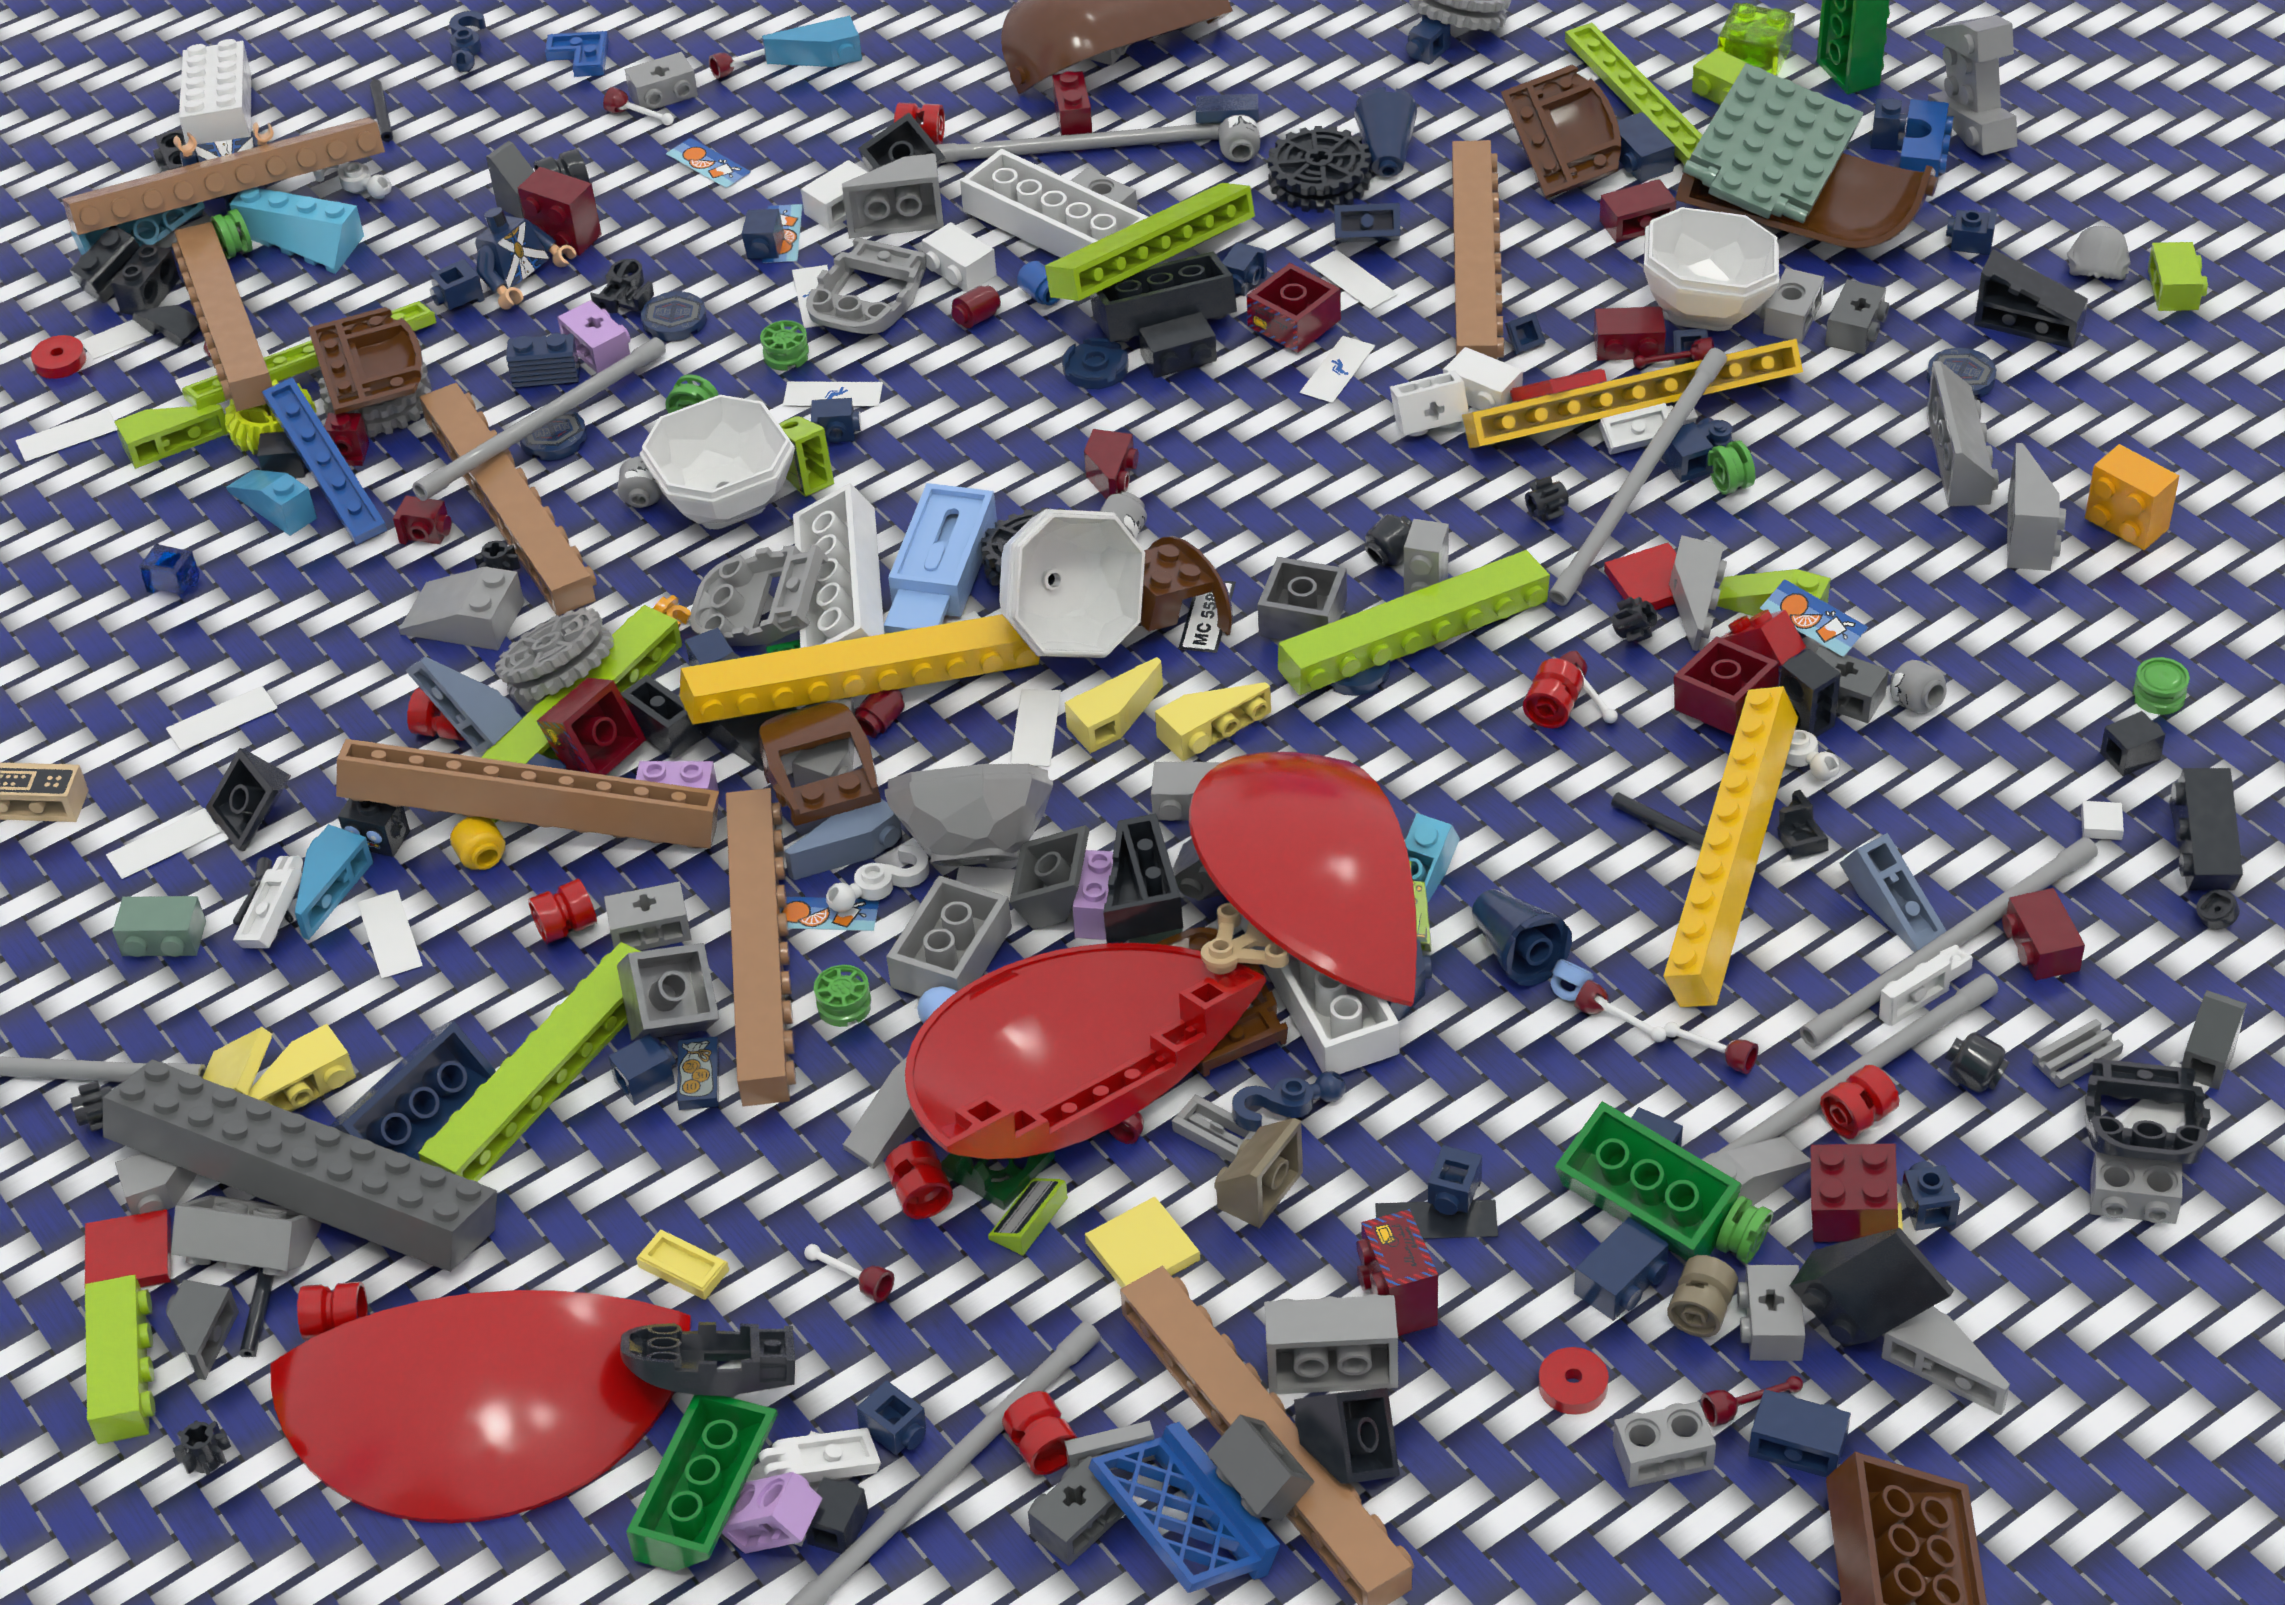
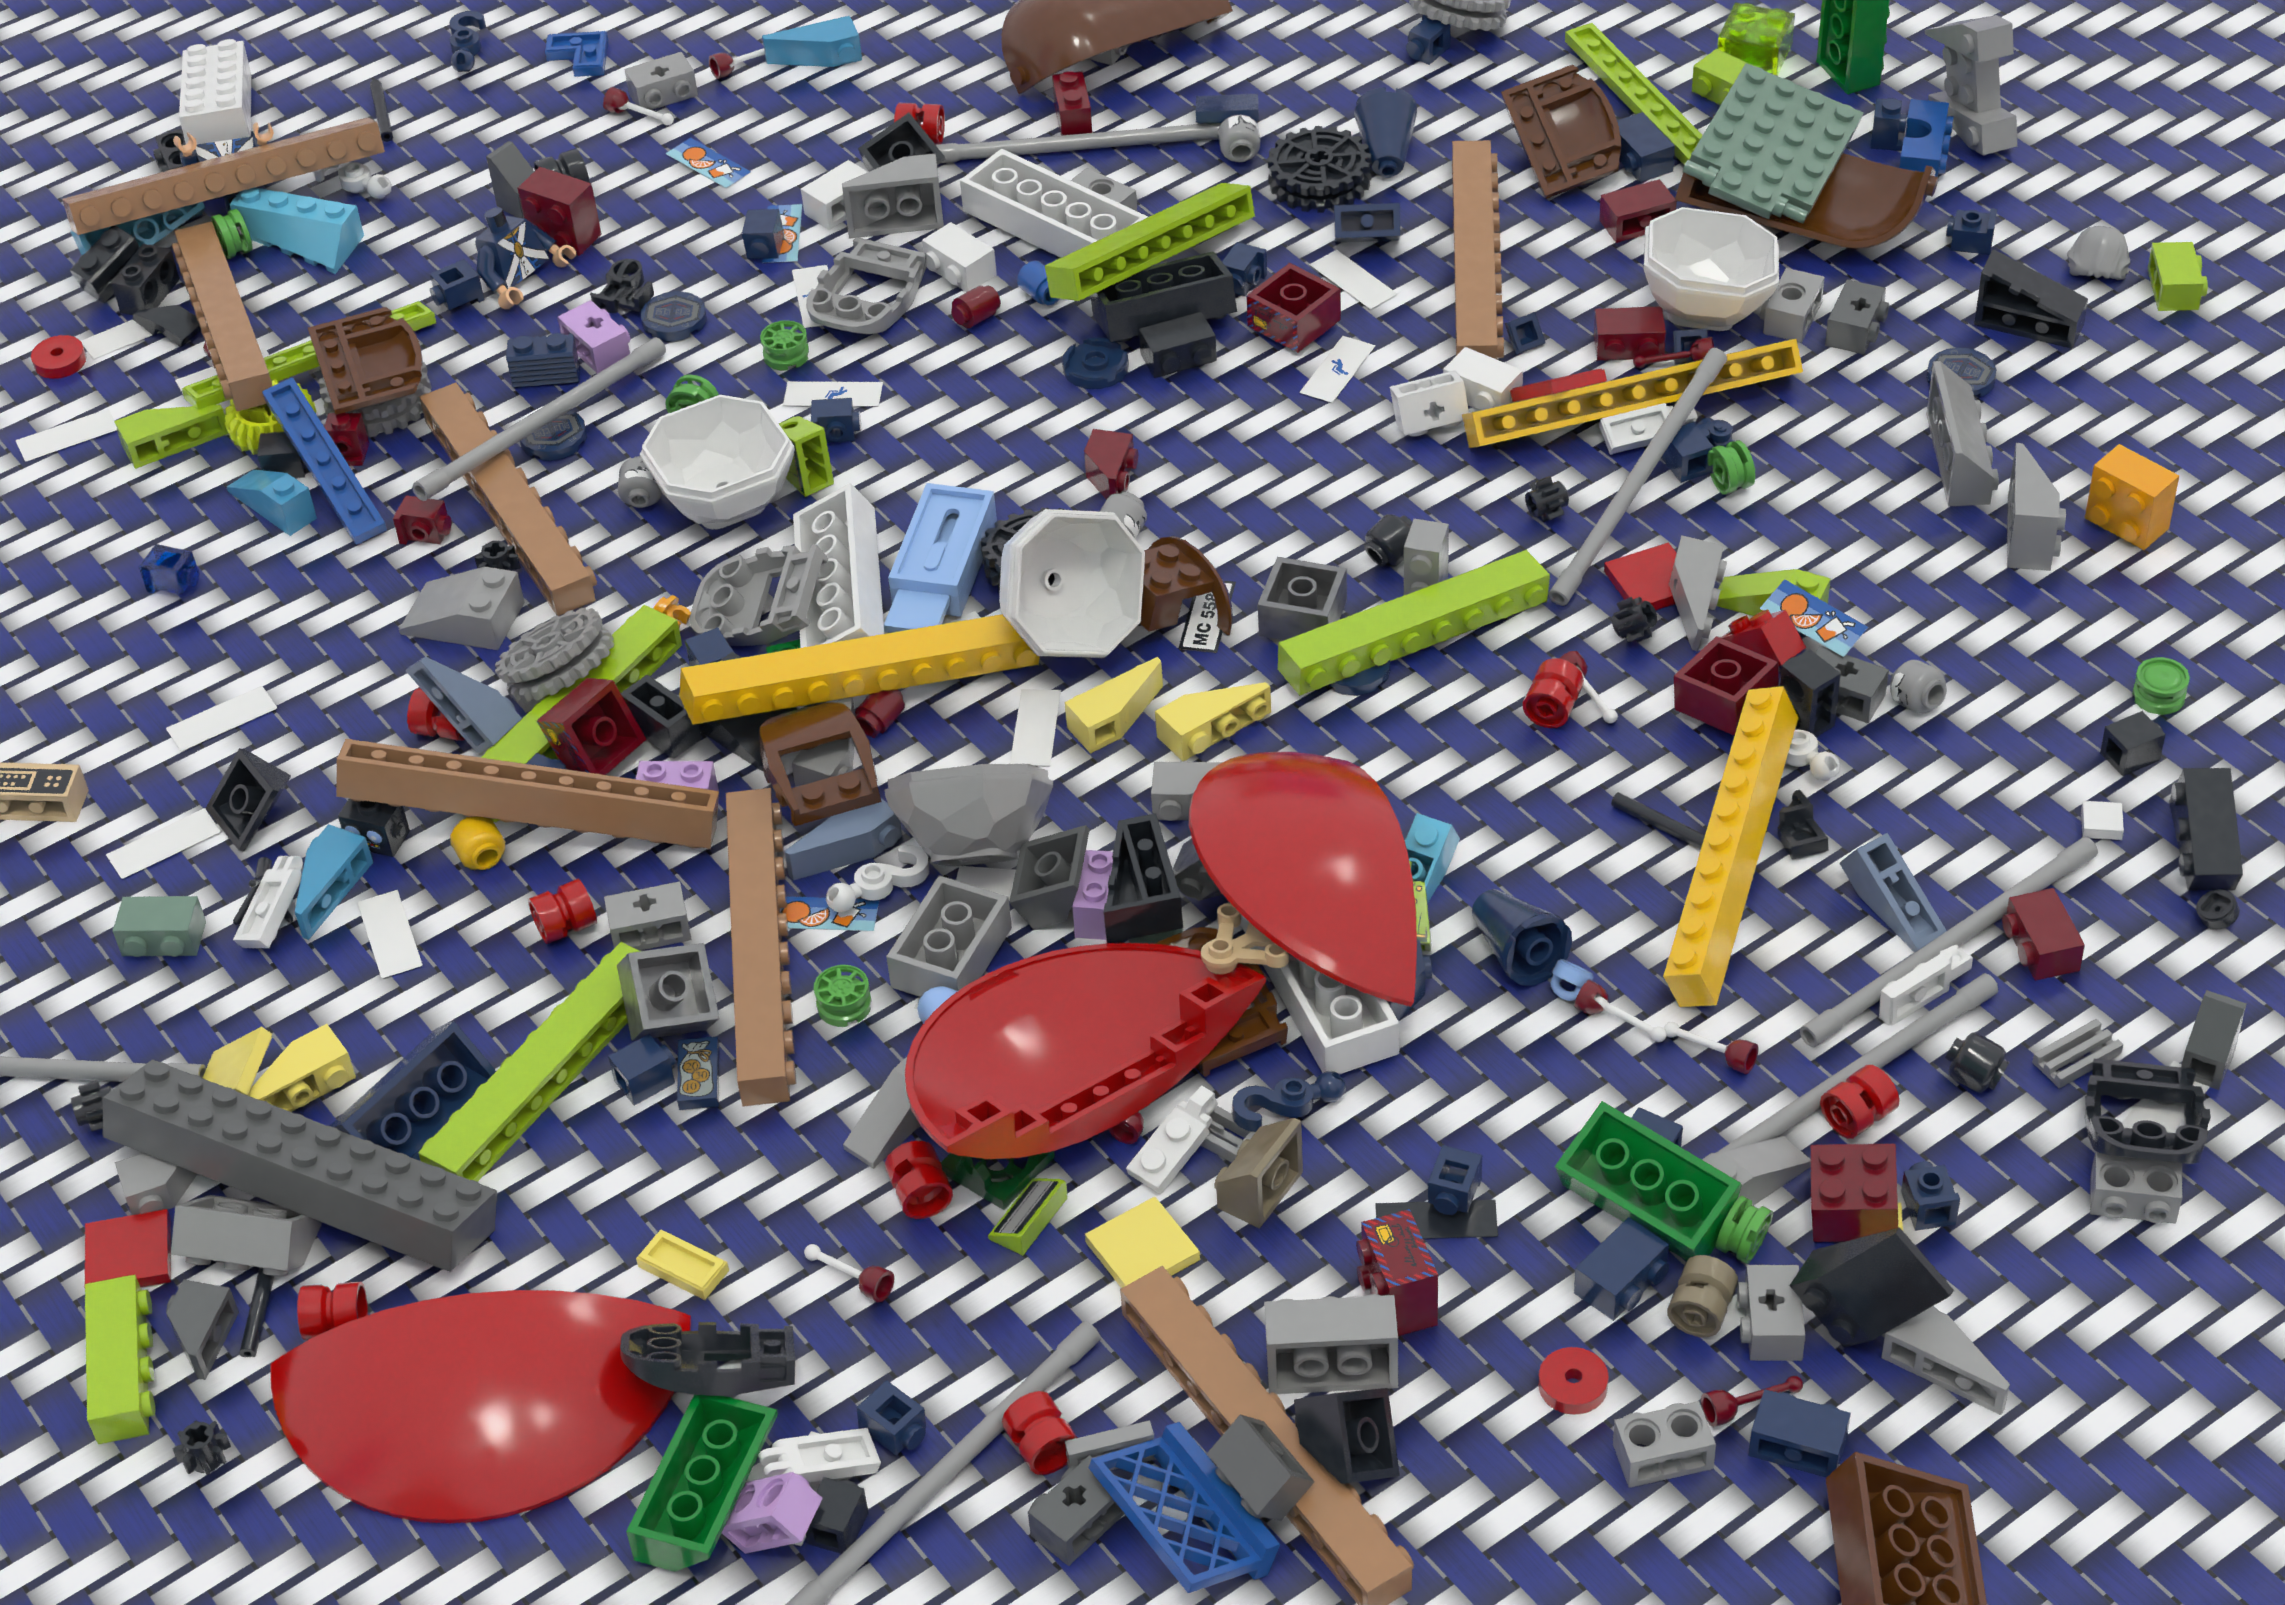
none -> white hinge [1126,1085,1218,1194]

